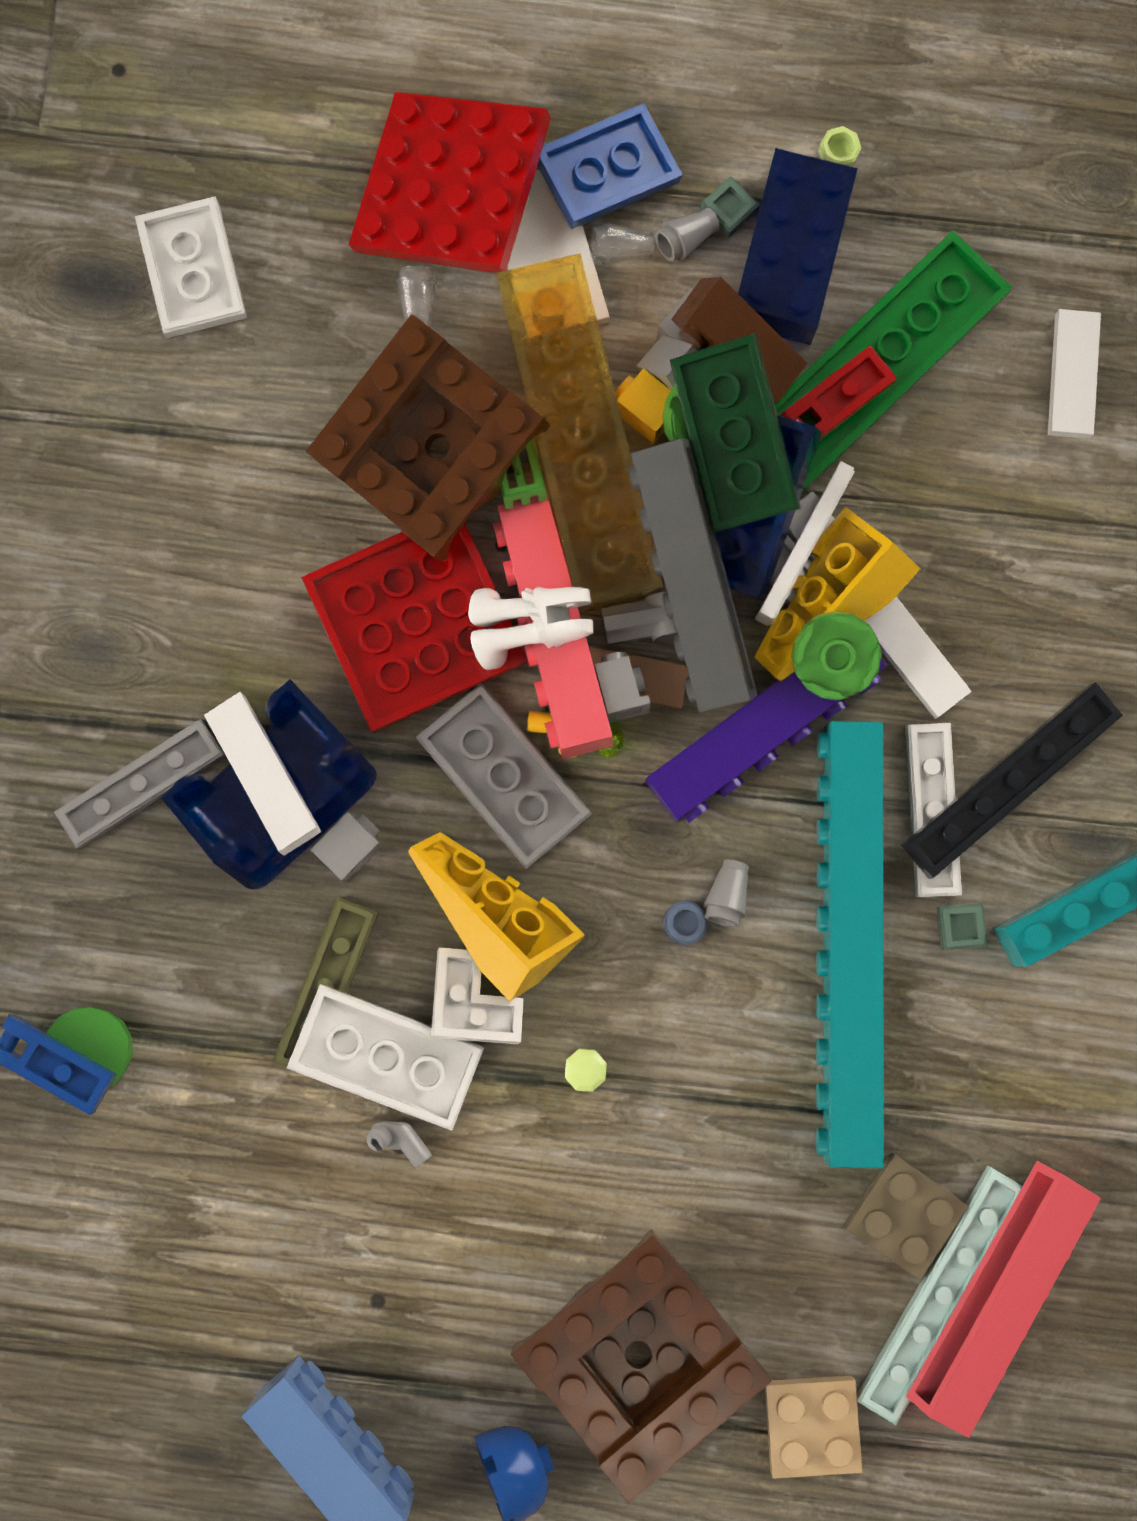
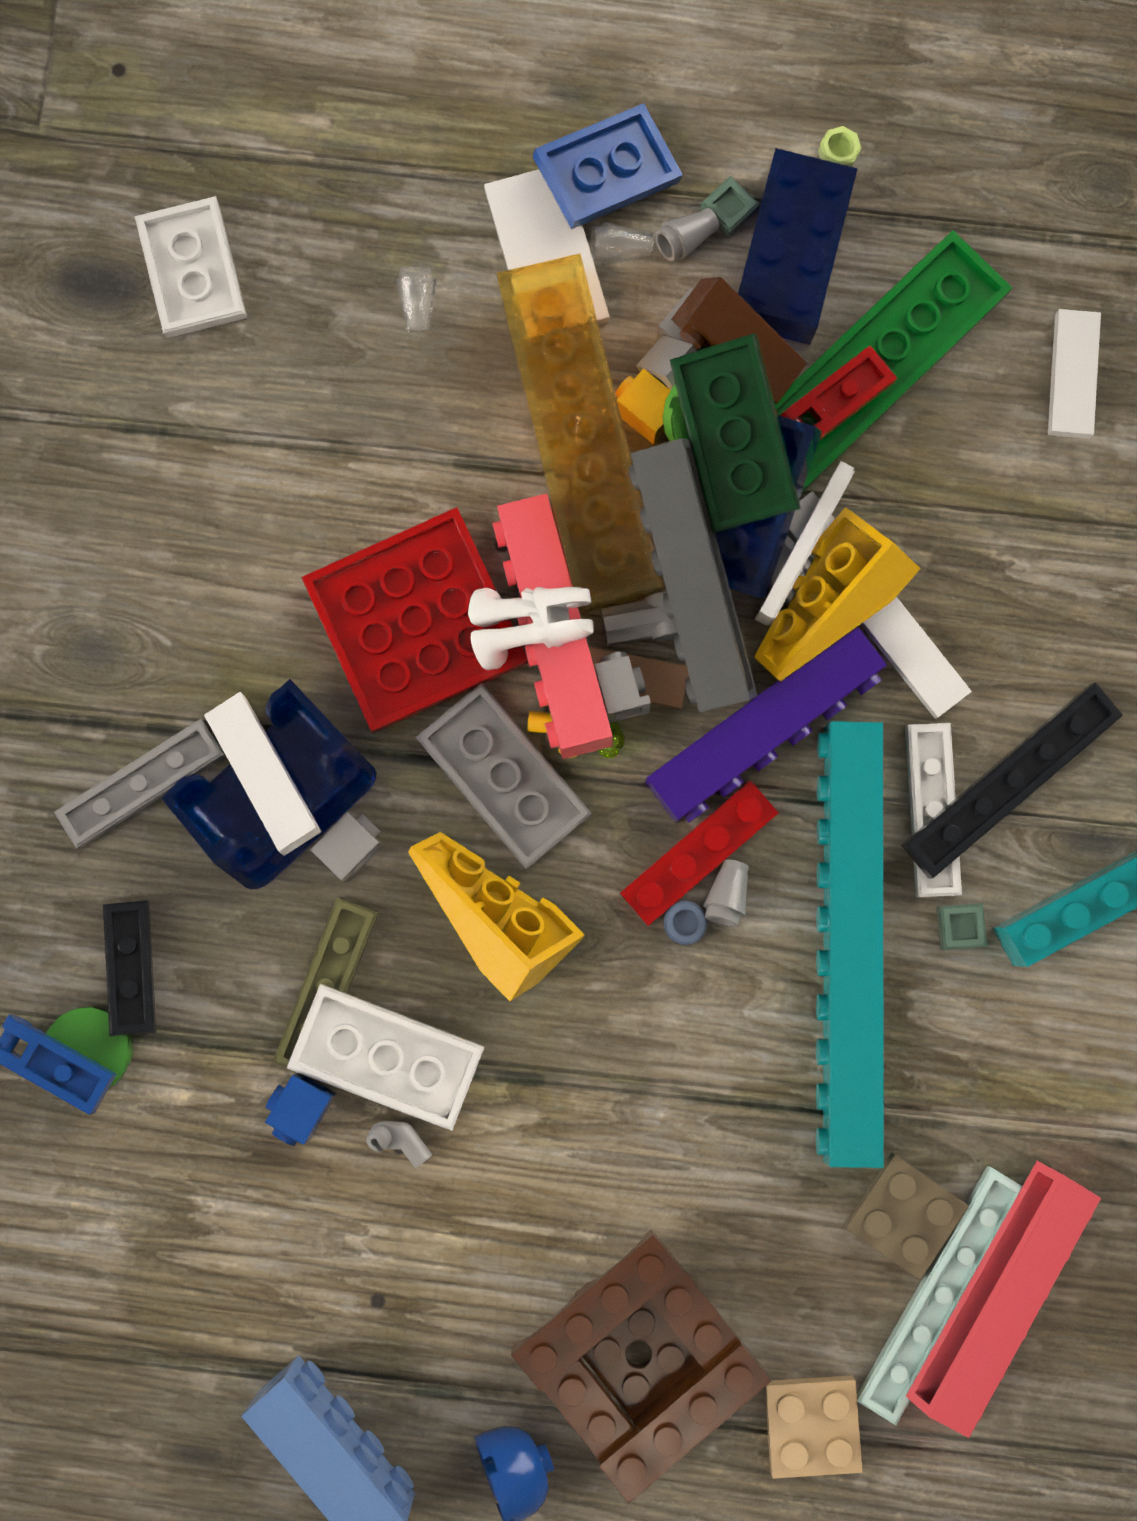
reddish brown piece [306,314,551,562] -> none
red plate [348,92,551,274] -> none
white plate [431,947,523,1044] -> none
bright green tile [501,439,548,509] -> none
yellowish green tile [565,1048,607,1092] -> none
bright green tile [791,611,882,700] -> none
none -> black tile [103,900,157,1037]
none -> blue brick [265,1073,337,1146]
none -> red plate [619,780,779,926]

